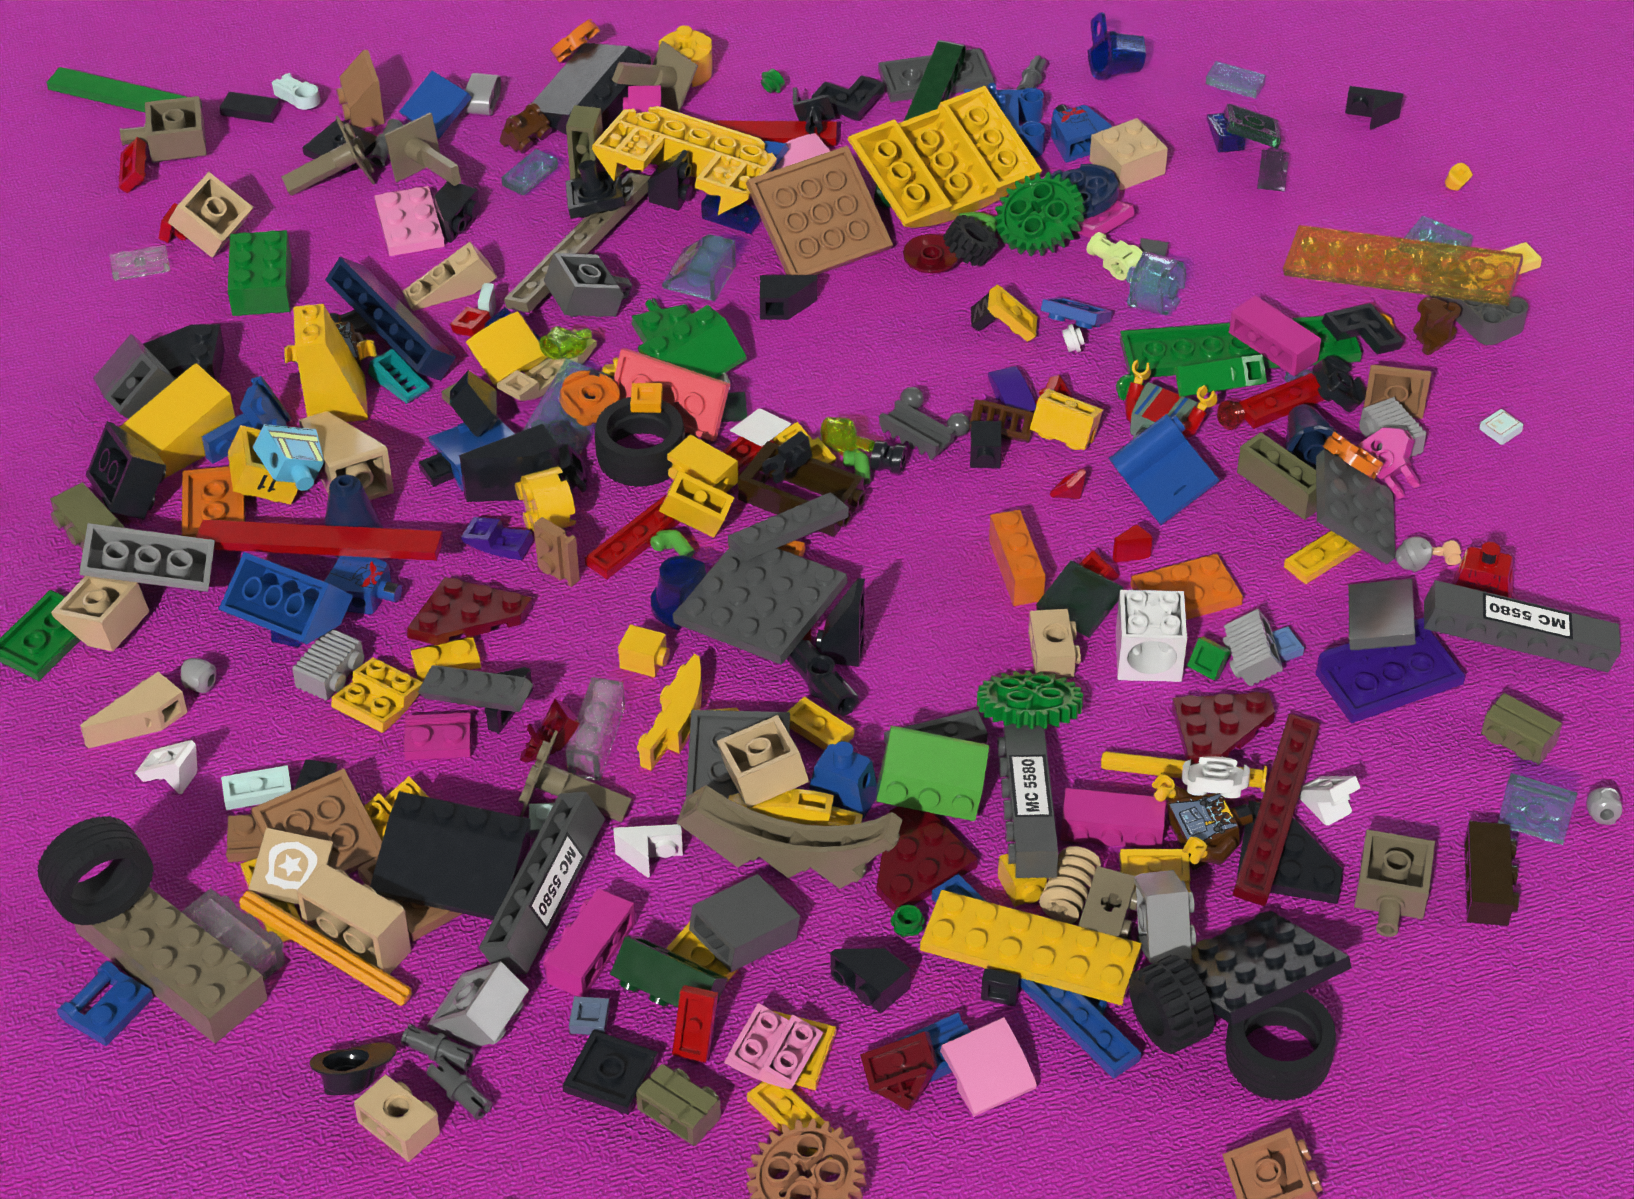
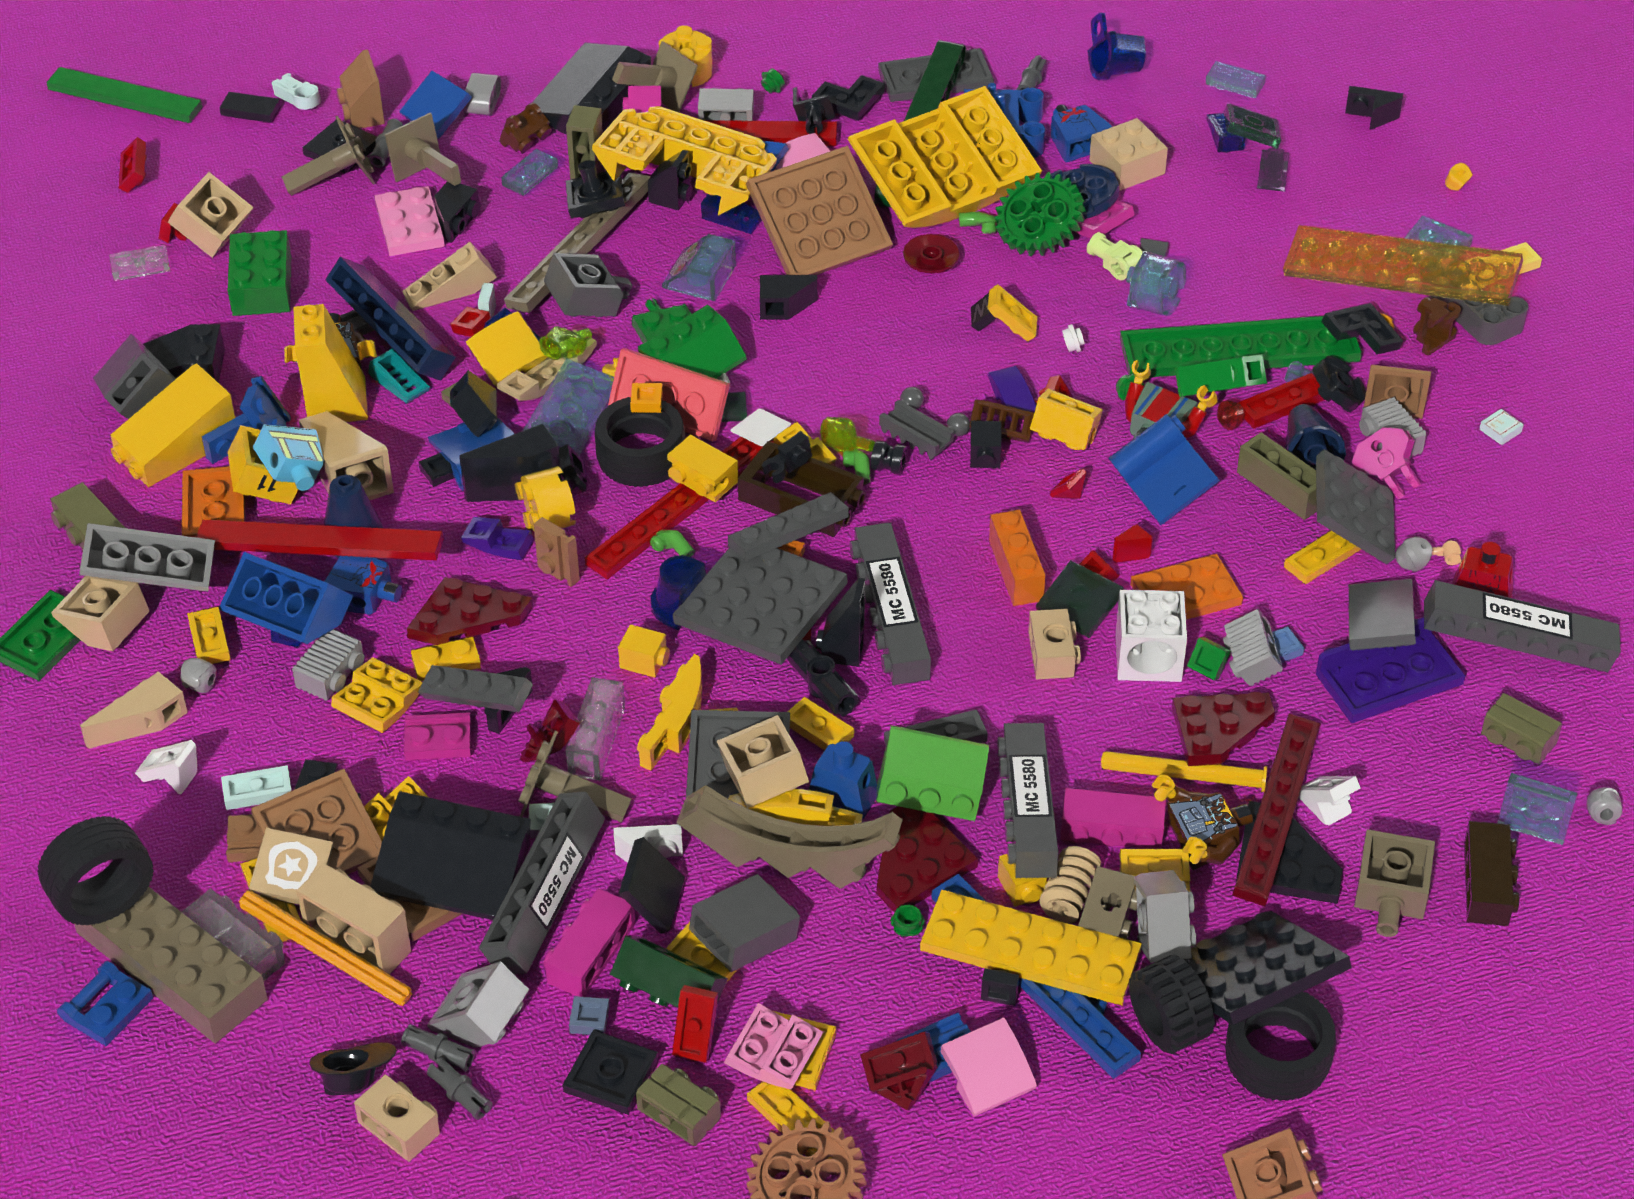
black slope [86,421,166,520] -> none
dark tan brick [120,96,207,162] -> none
orange plate [550,19,601,63] -> none
orange plate [559,370,620,426] -> none
yellow brick [659,471,734,538] -> none
black slope [830,948,910,1014] -> none
black tyre [943,215,998,266] -> none
green gear [977,671,1083,729] -> none
blue plate [1040,297,1113,329] -> none
white plate [1182,756,1250,798] -> none
dark pink brick [1229,295,1321,377] -> none
orange plate [1323,432,1384,479] -> none
none -> yellow plate [187,607,231,664]
none -> black tile [619,837,685,934]
none -> light grey brick [698,88,754,121]
none -> dark grey brick [850,522,931,685]

